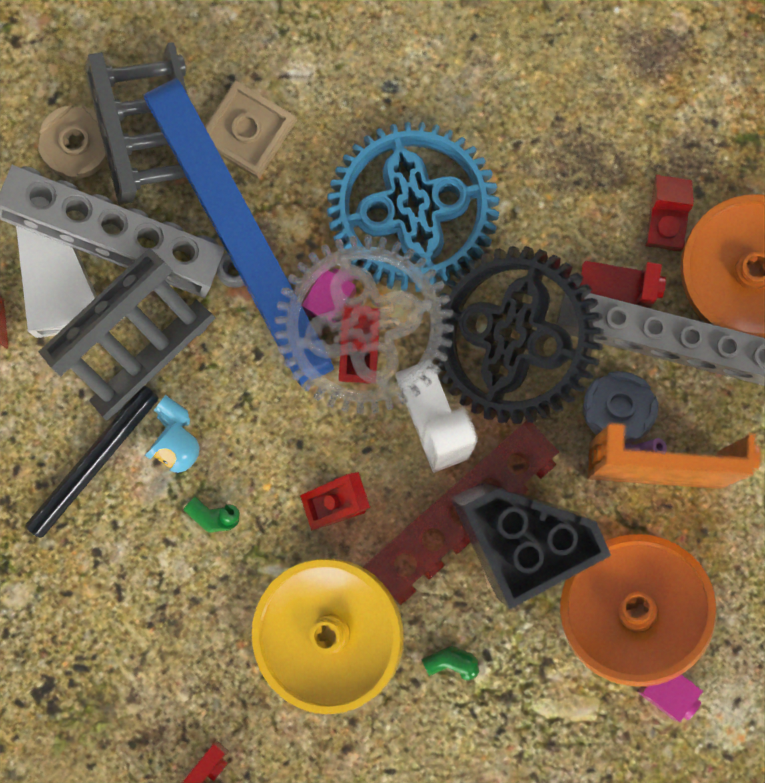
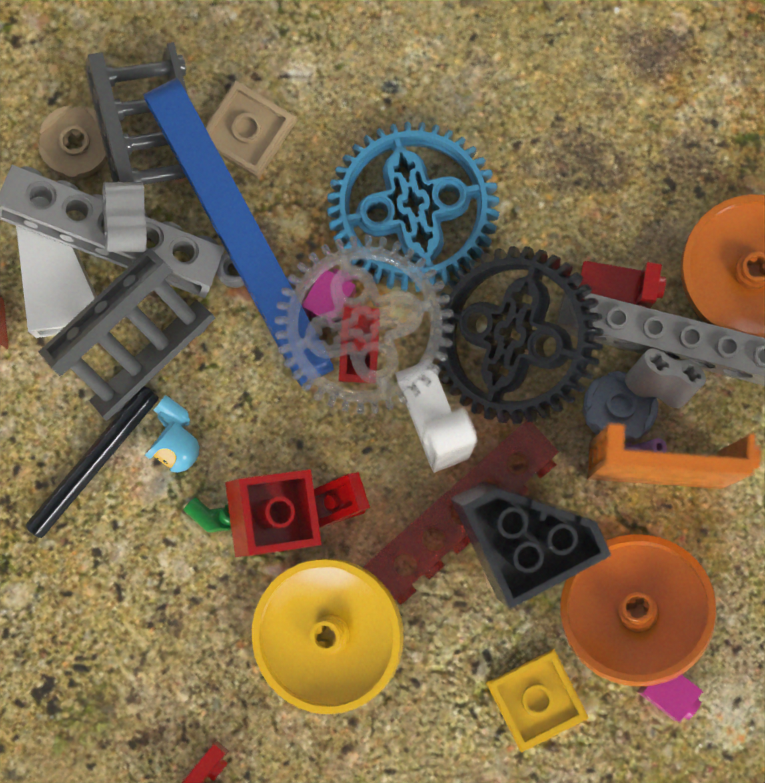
green arm [421,646,479,680] -> none
red slope [645,175,694,252] -> none
none -> light grey axle [103,182,146,252]
none -> red brick [225,469,322,557]
none -> yellow tile [486,649,589,753]
none -> light grey axle [625,348,706,408]

